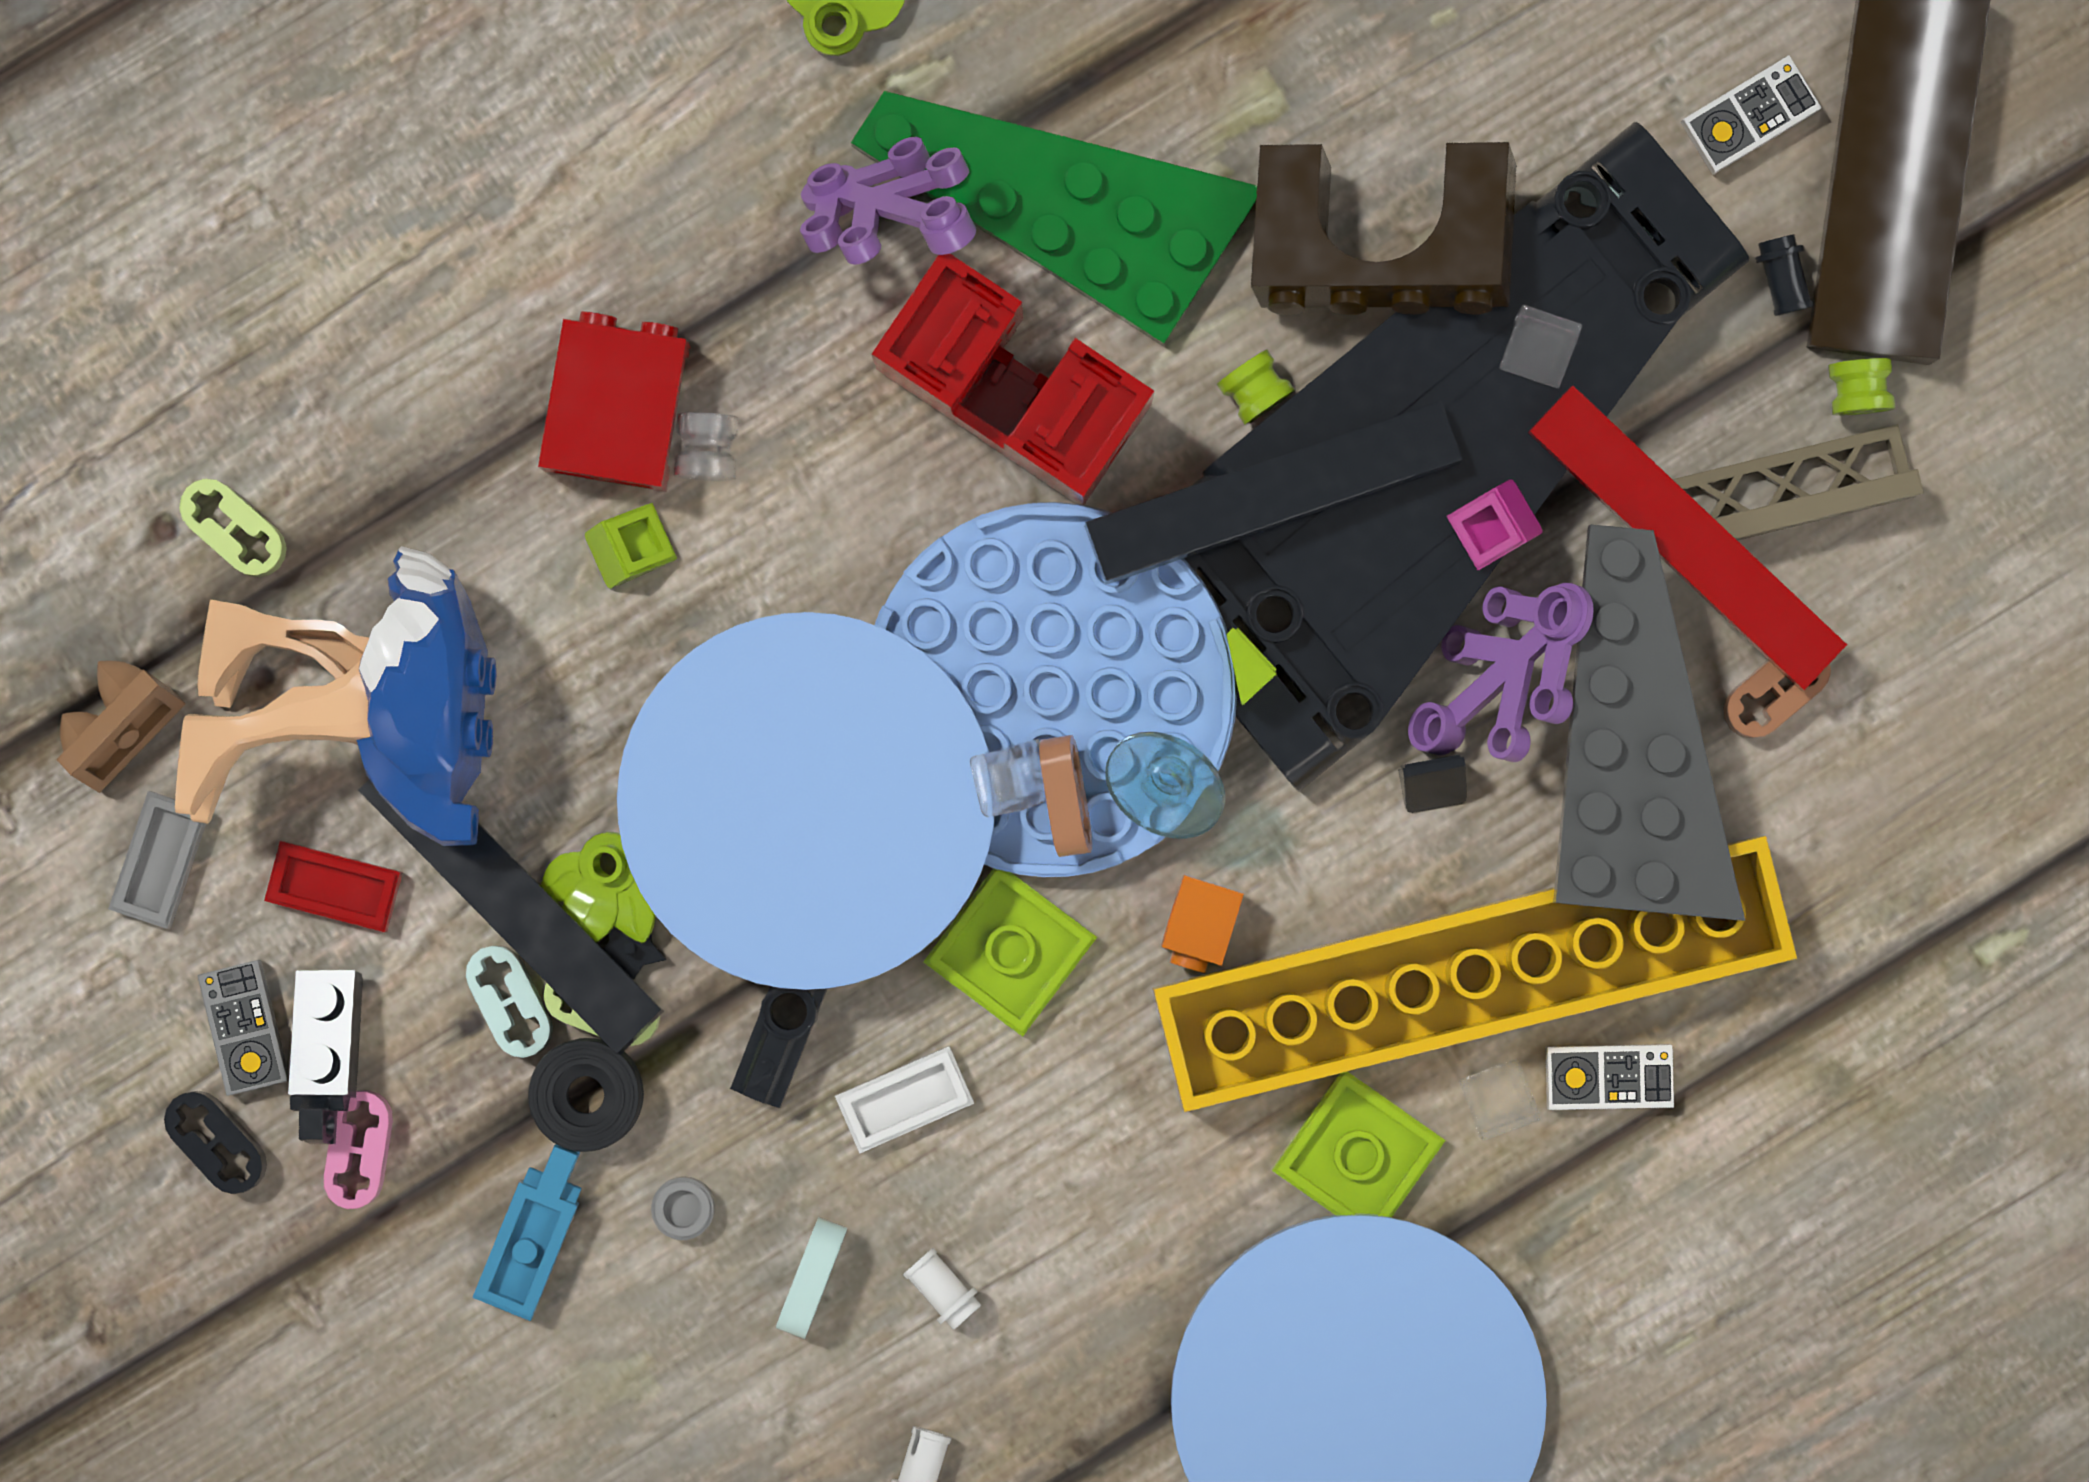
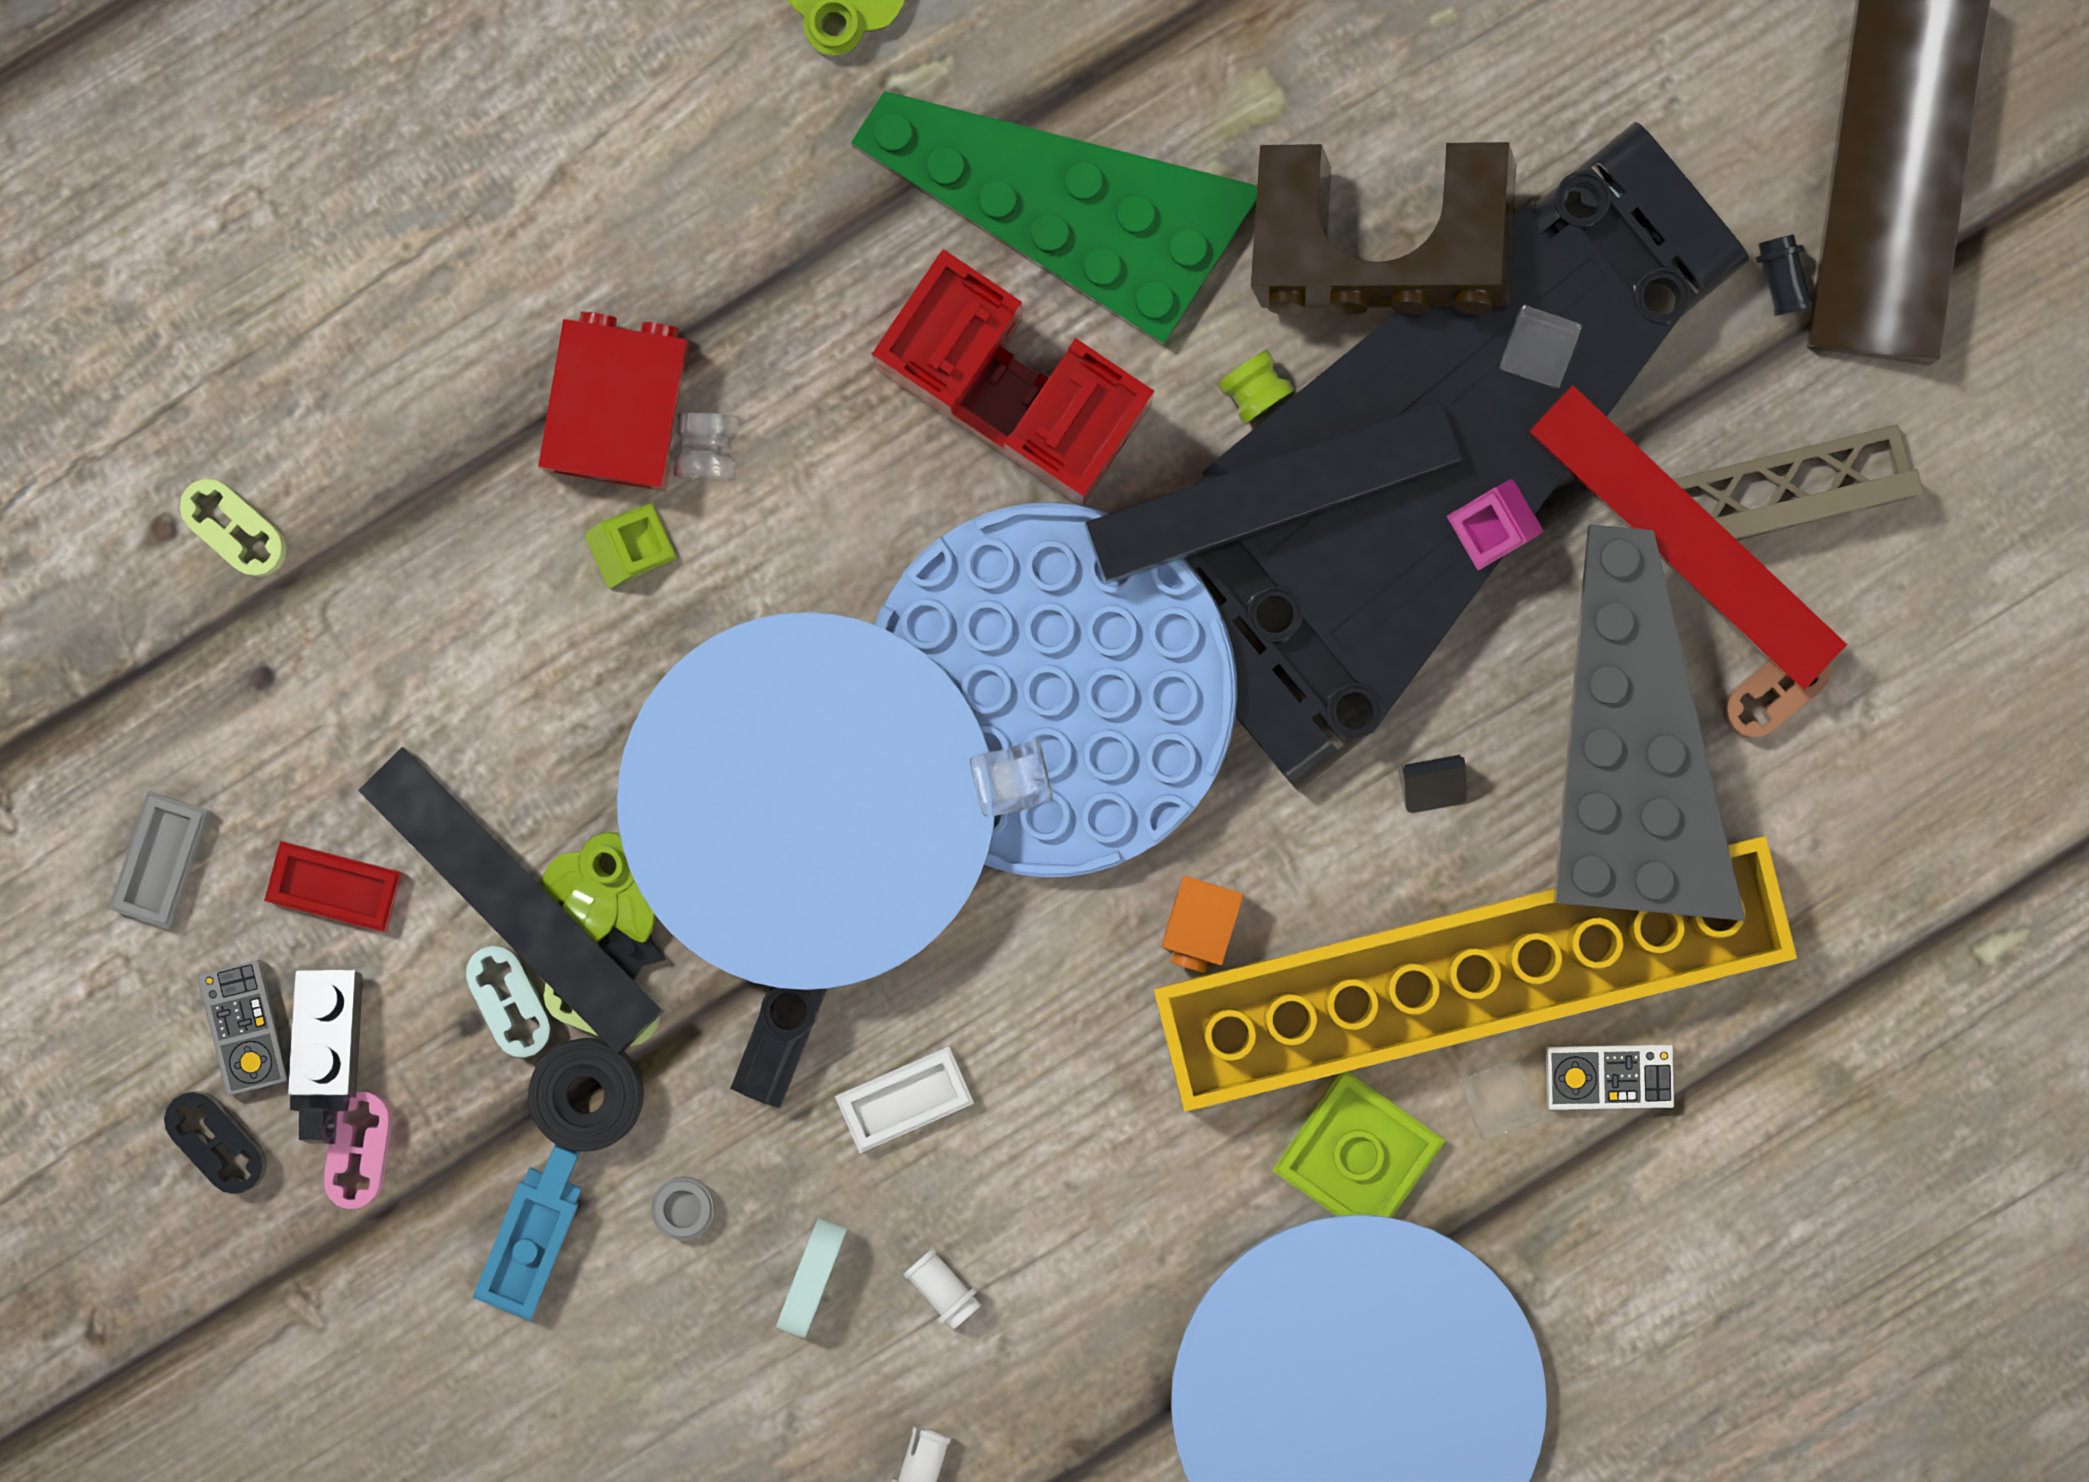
medium nougat tile [56,661,186,793] -> none
animal [175,546,497,846] -> none
medium lavender plant [800,137,976,265] -> none
lime tile [923,868,1097,1037] -> none
nougat beam [1039,735,1092,857] -> none
clear light blue dish [1105,732,1225,839] -> none
lime slope [1226,628,1277,705] -> none
medium lavender plant [1408,583,1593,763] -> none
tile [1680,55,1821,175] -> none
lime wheel [1828,358,1895,416] -> none

